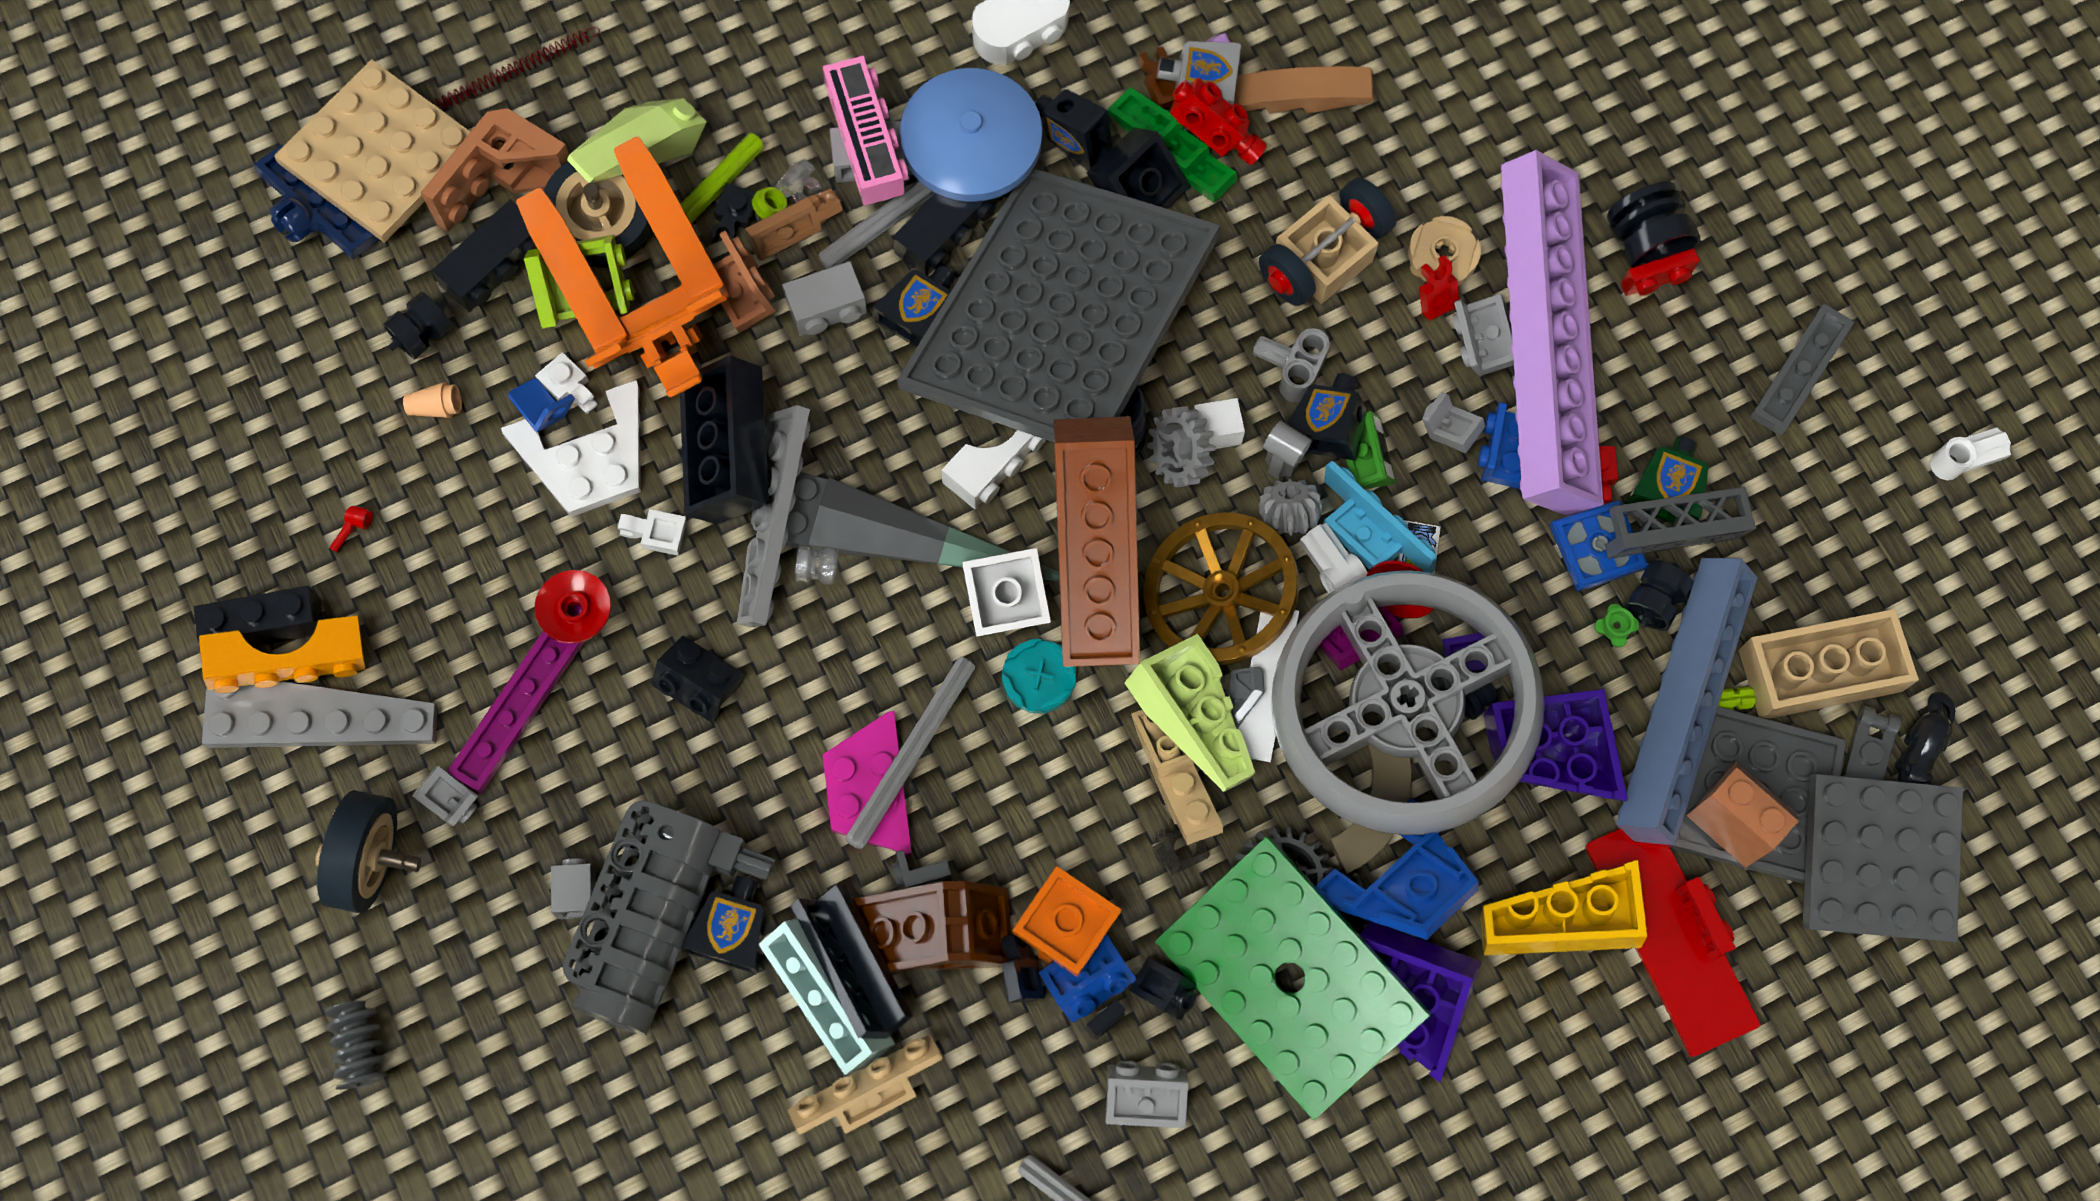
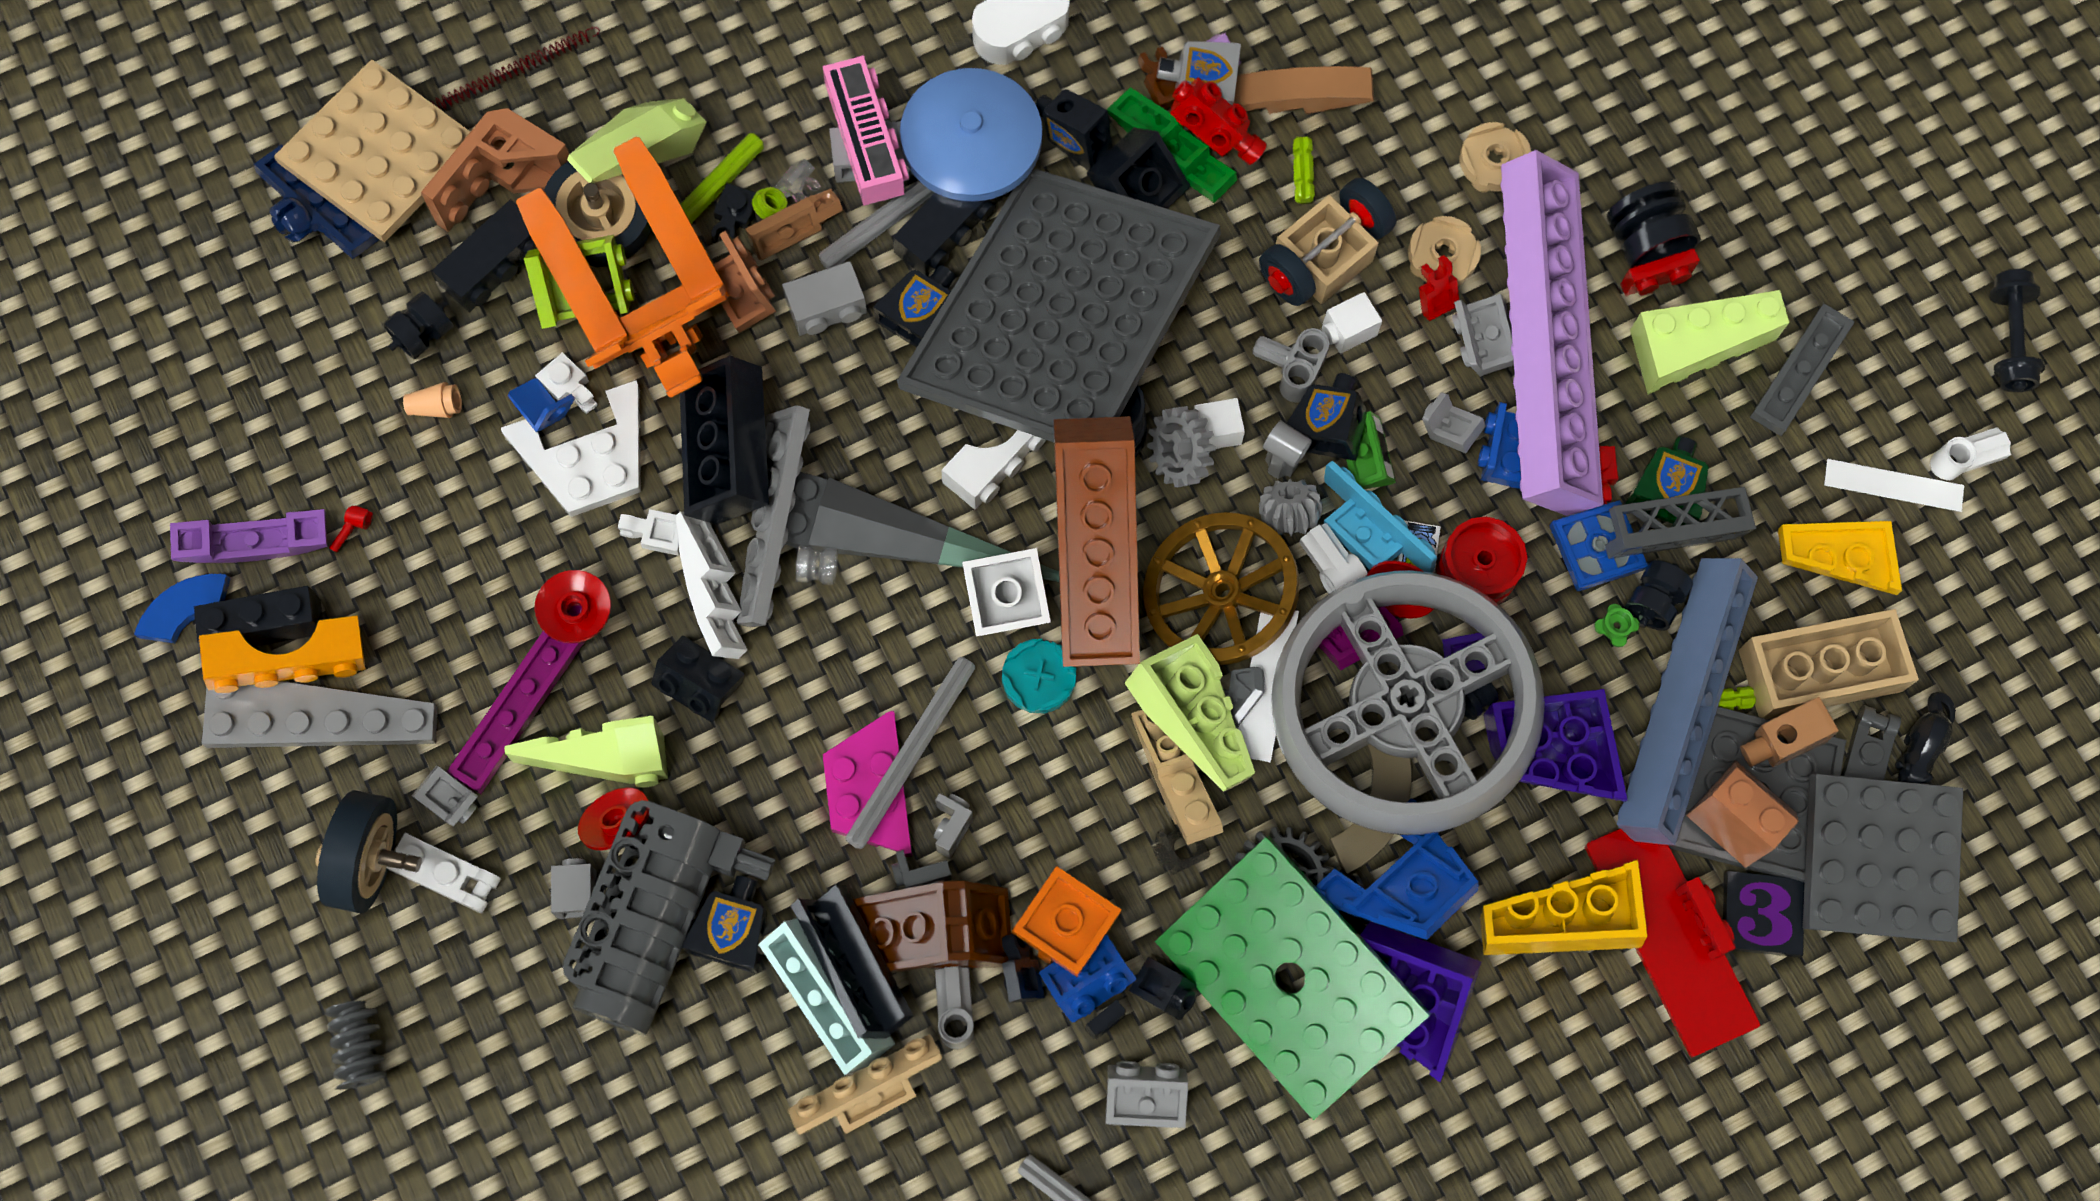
none -> blue tile [134,574,230,644]
none -> medium lavender slope [170,509,327,563]
none -> white plate [386,833,501,914]
none -> yellowish green wedge [505,716,668,787]
none -> red dish [578,788,649,850]
none -> white slope [676,511,747,659]
none -> light grey bracket [934,793,973,859]
none -> light grey piece [935,966,974,1050]
none -> lime axle [1293,137,1315,204]
none -> white brick [1322,292,1382,354]
none -> red wheel [1436,516,1528,605]
none -> tan plate [1459,122,1531,192]
none -> yellowish green wedge [1630,290,1790,394]
none -> tile [1723,871,1804,958]
none -> medium nougat torso [1740,696,1839,767]
none -> yellow wing [1778,521,1902,595]
none -> white sticker [1824,459,1964,512]
none -> black piece [1990,269,2045,392]

